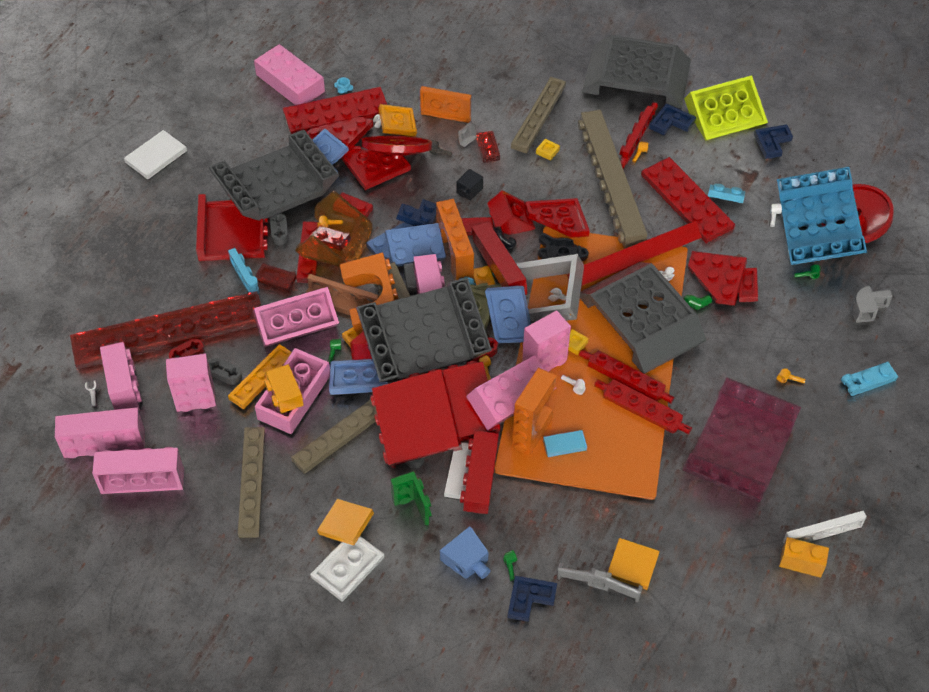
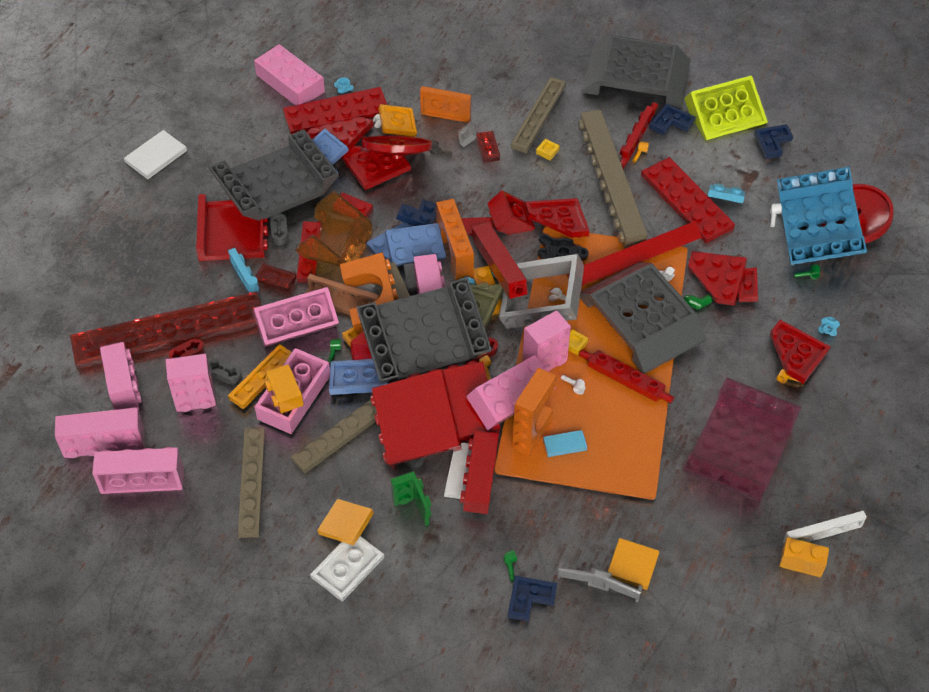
white hand [85,380,99,407] -> none
clear red plate [310,226,351,251] -> none
light orange hand [318,215,343,230] -> none
medium blue torso [440,526,491,579] -> none
black brick [456,169,483,201] -> none
medium blue plate [485,286,531,343] -> none
black arm [494,227,517,249] -> none
red plate [594,379,692,435] -> none
medium azure plate [841,362,898,396] -> none
light grey brick [852,286,892,323] -> none
none -> red plate [770,319,831,384]
none -> medium azure plate [818,317,840,336]

